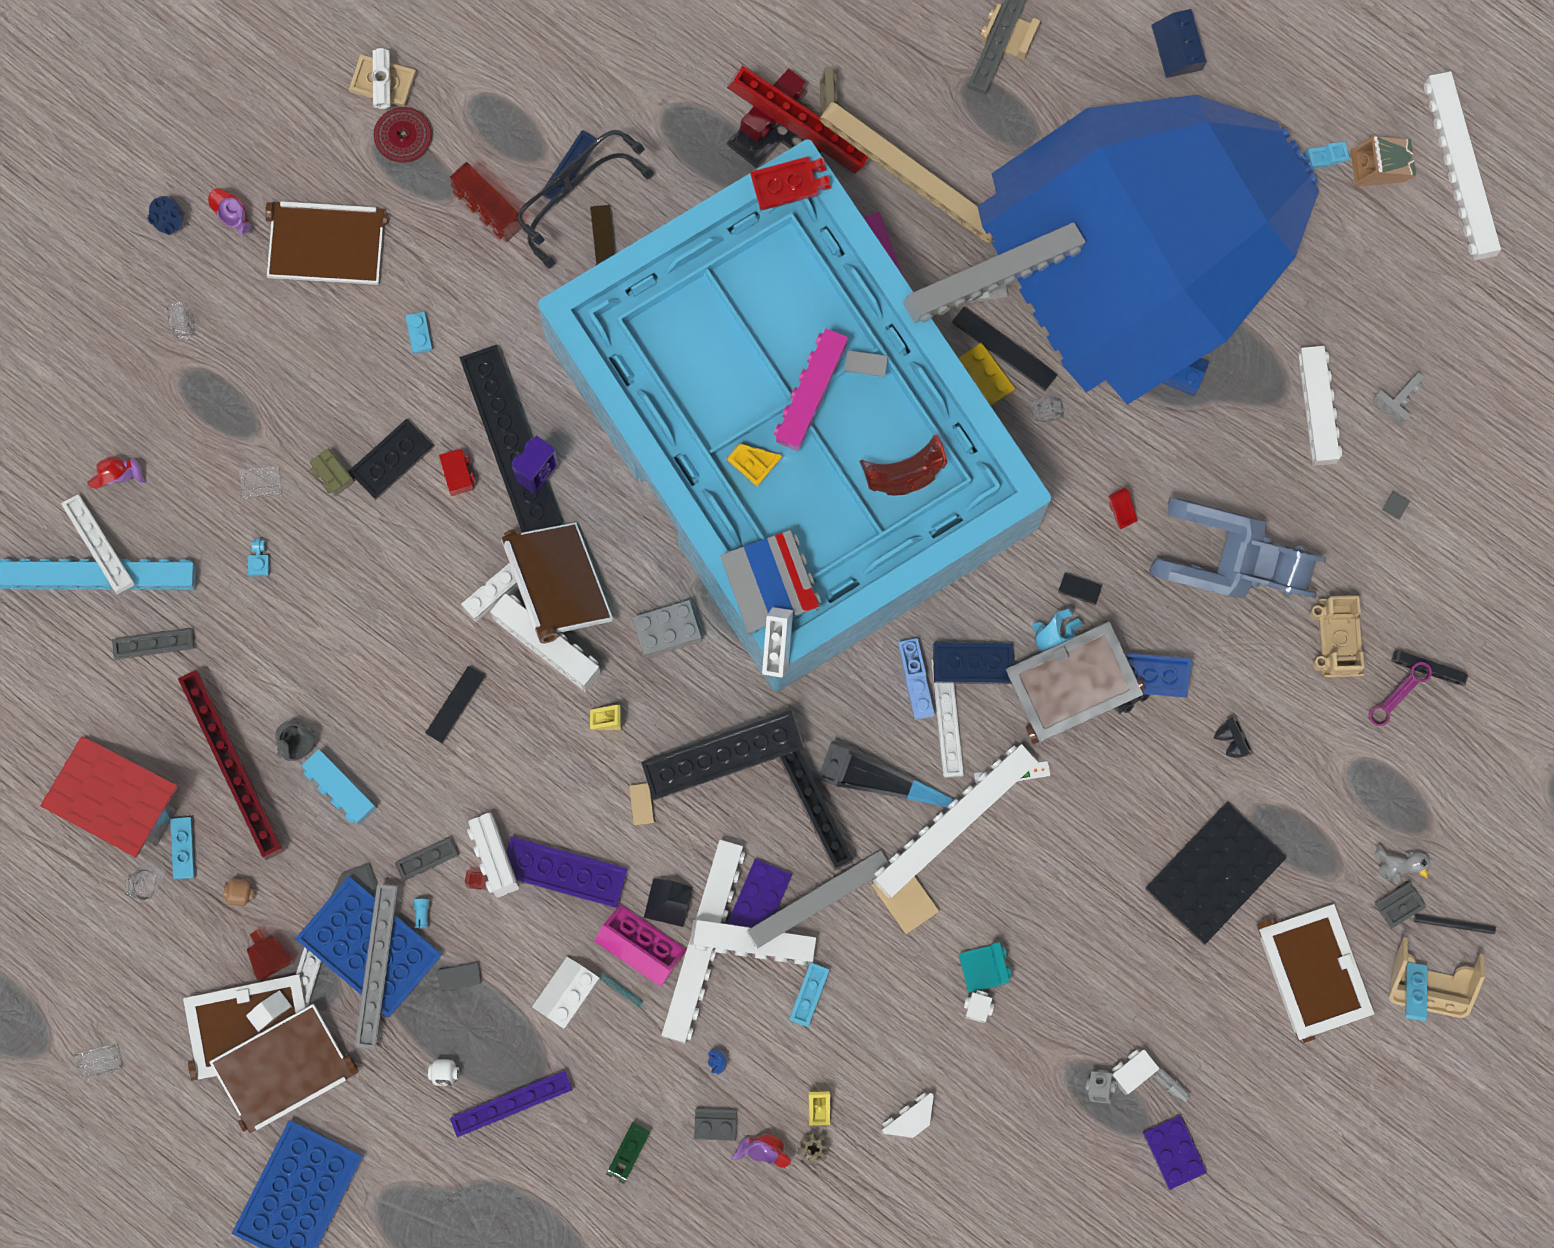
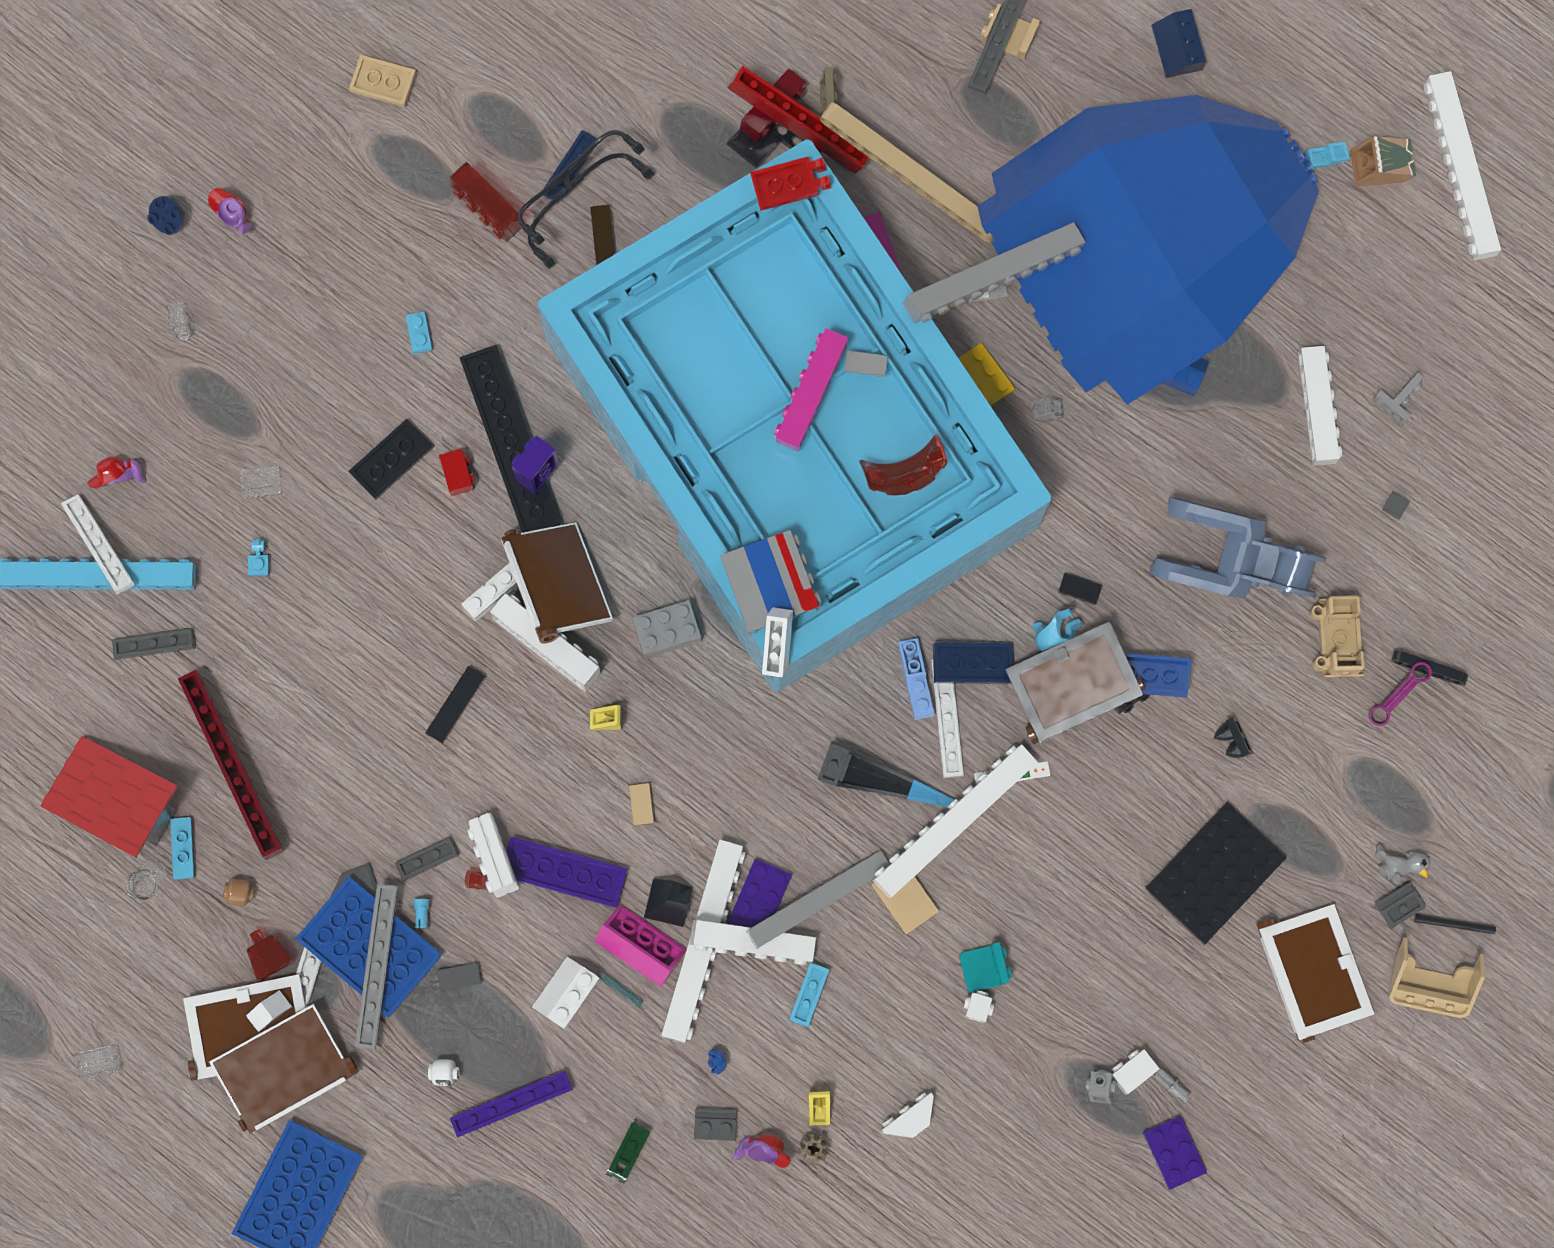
reddish brown door [265,201,388,285] -> none
dark grey helmet [275,720,316,761] -> none
medium azure brick [301,749,377,825] -> none
olive brick [310,448,354,496] -> none
white piece [372,48,391,109] -> none
dark red piece [374,107,432,163] -> none
black plate [641,710,805,800] -> none
yellow wing [725,444,782,486] -> none
black brick [779,751,853,871] -> none
black tile [952,307,1057,391] -> none
red tile [1108,487,1138,530] -> none
medium azure plate [1405,962,1427,1021] -> none

